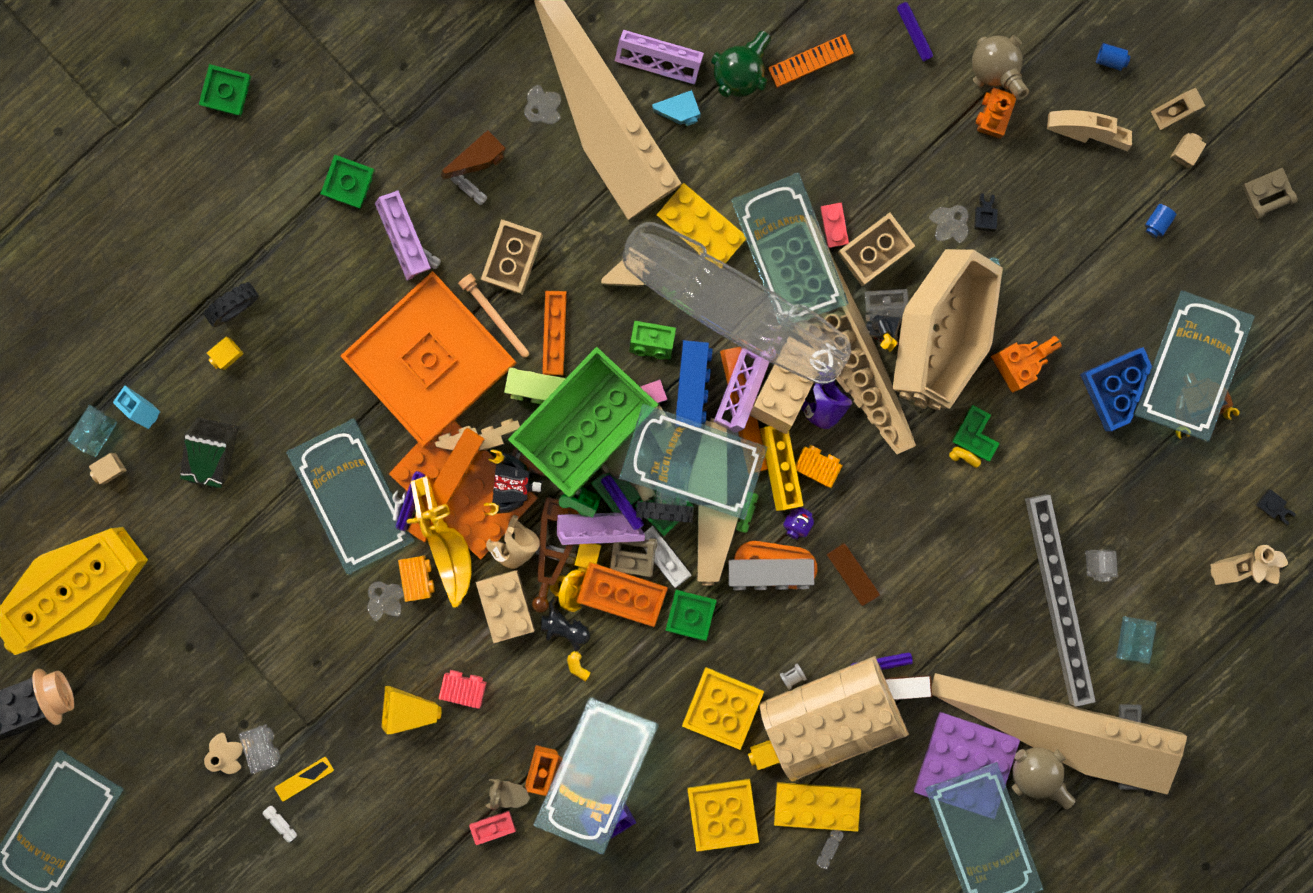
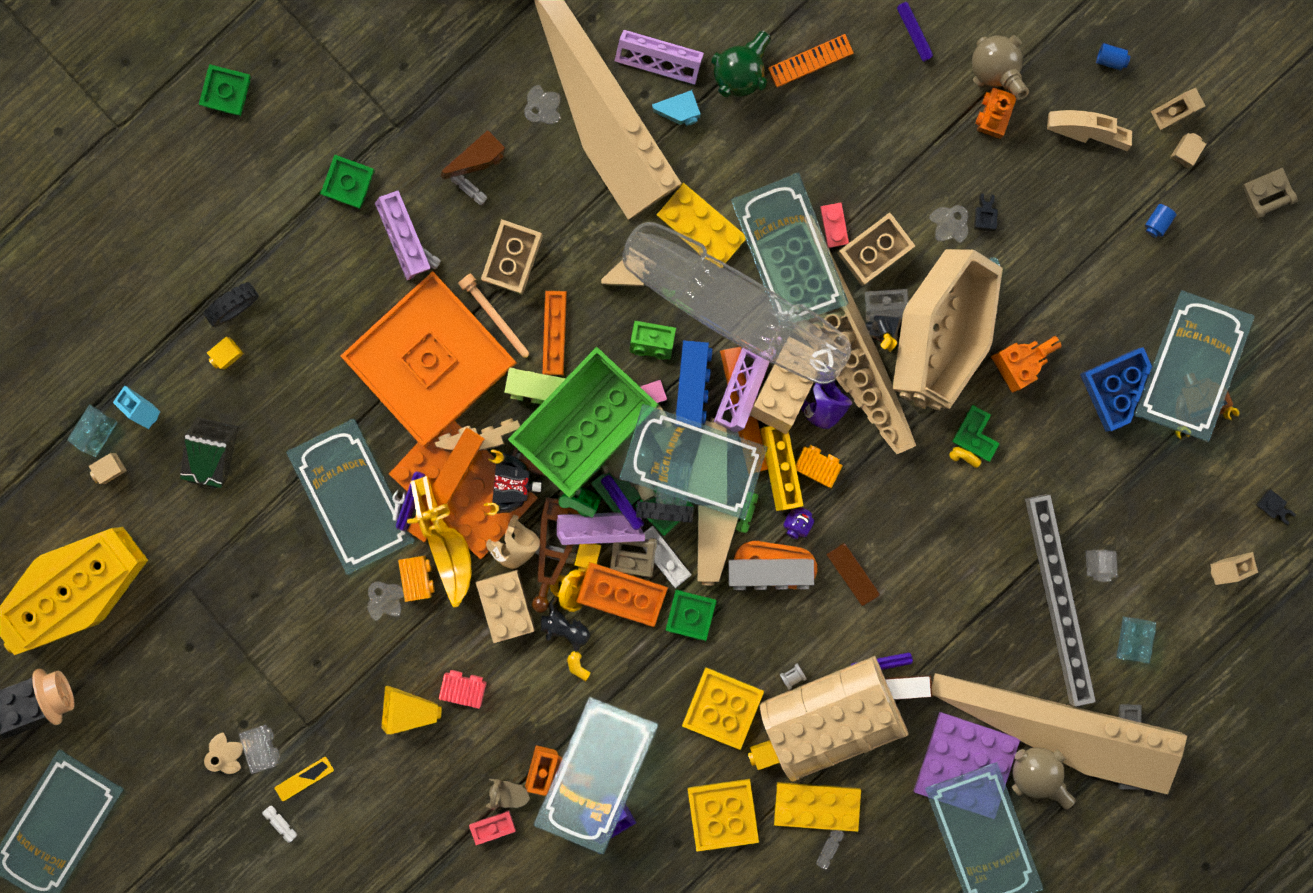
tan plate [1252,545,1288,584] -> none

